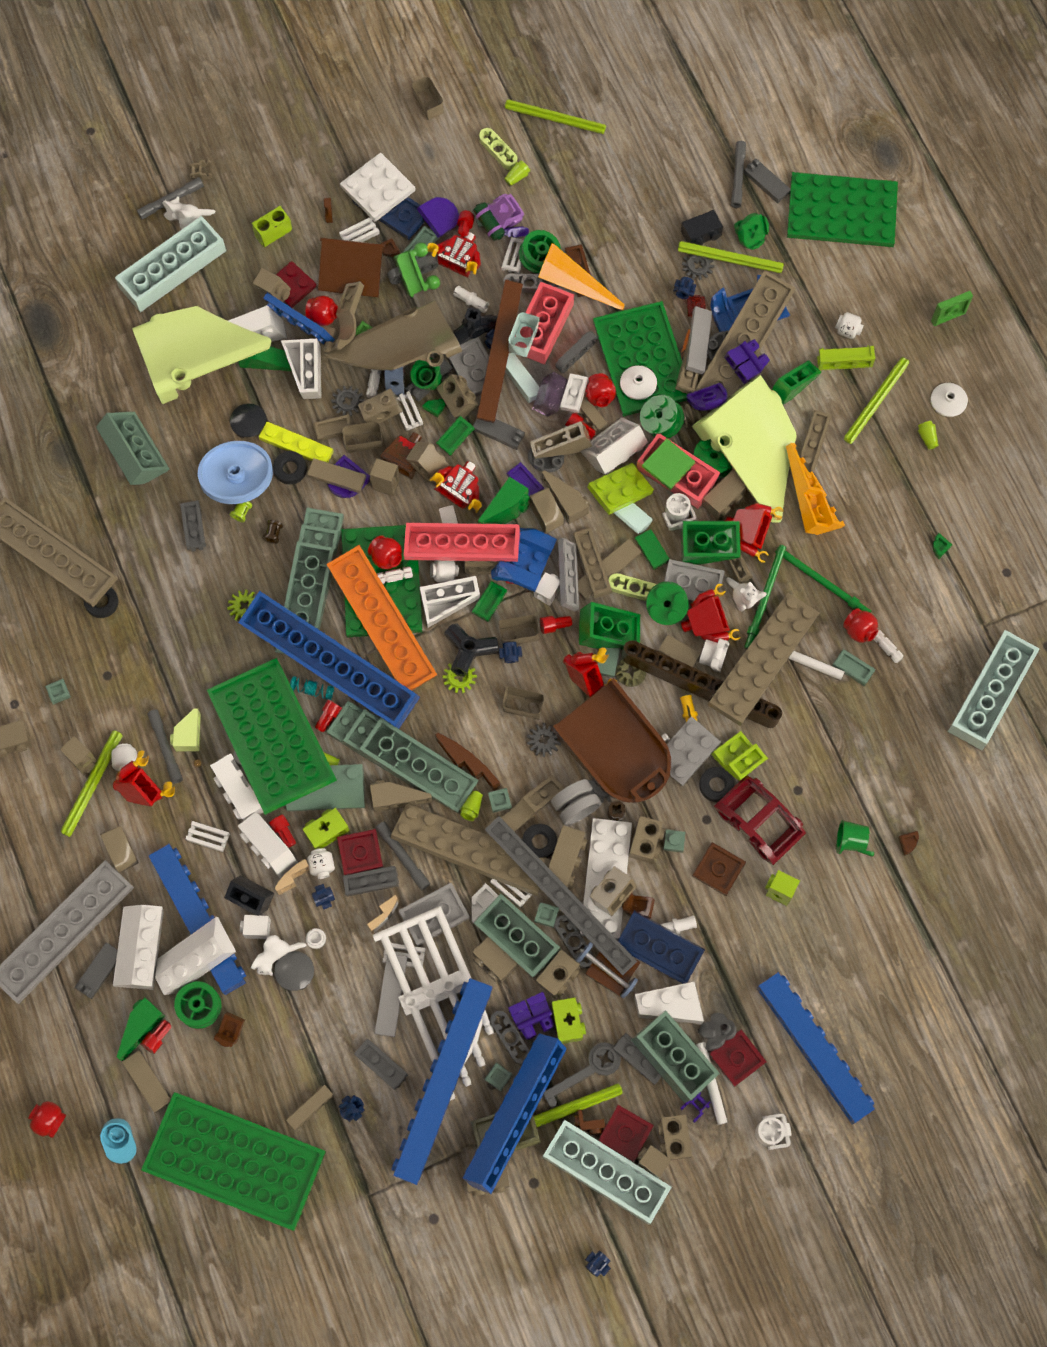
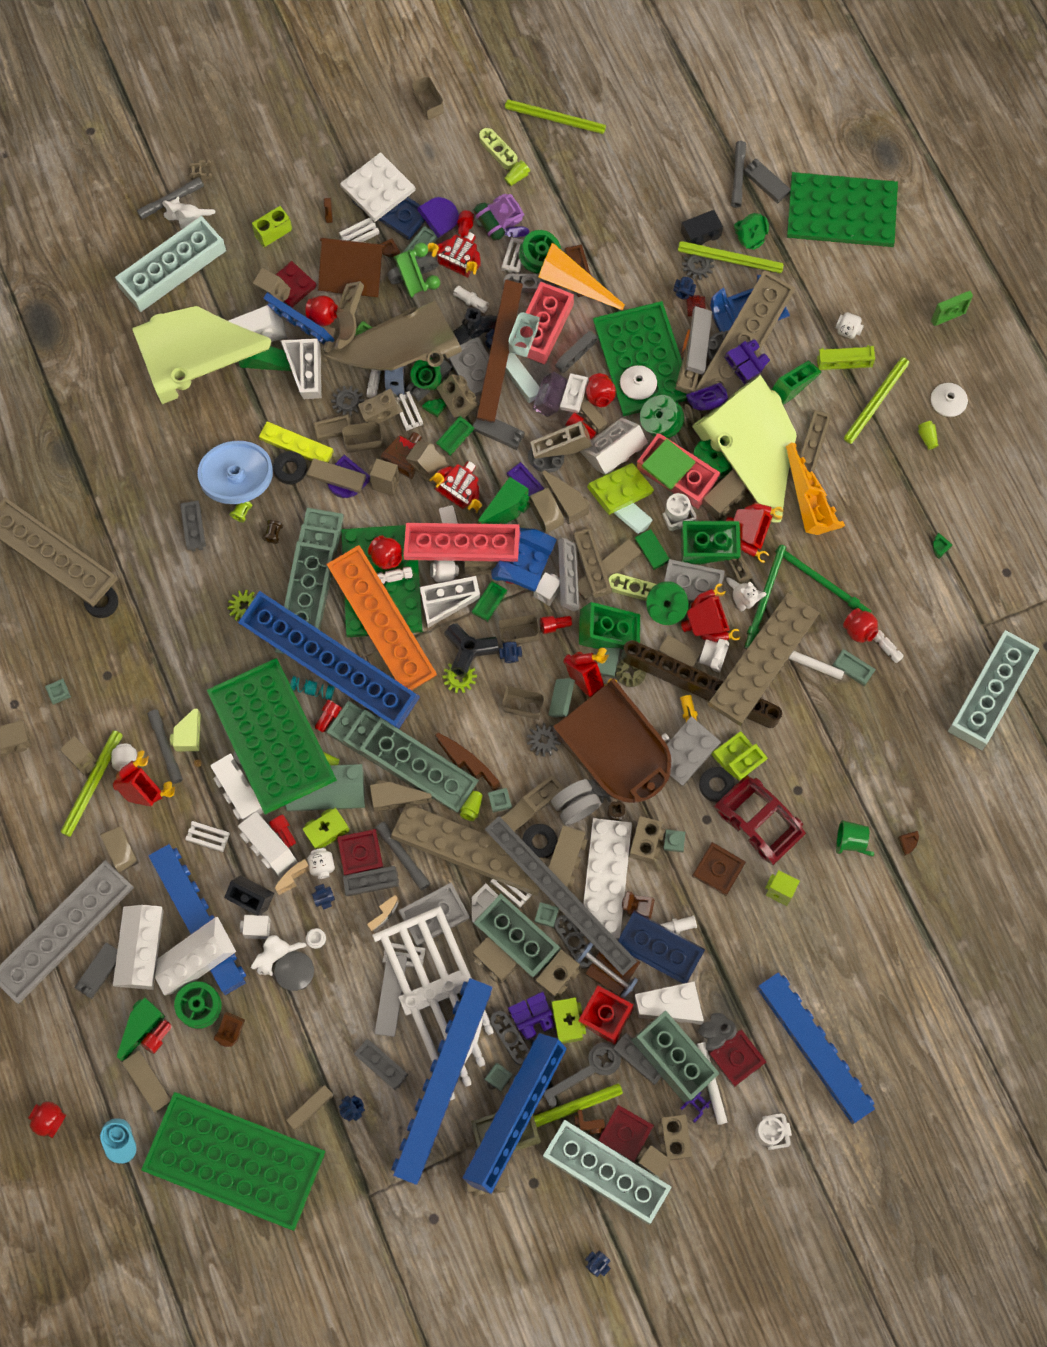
sand green slope [96,412,169,485] -> none
black dish [230,403,267,438] -> none
dark tan brick [589,866,637,917] -> none
none -> sand green tile [549,678,575,717]
none -> red slope [578,986,634,1045]

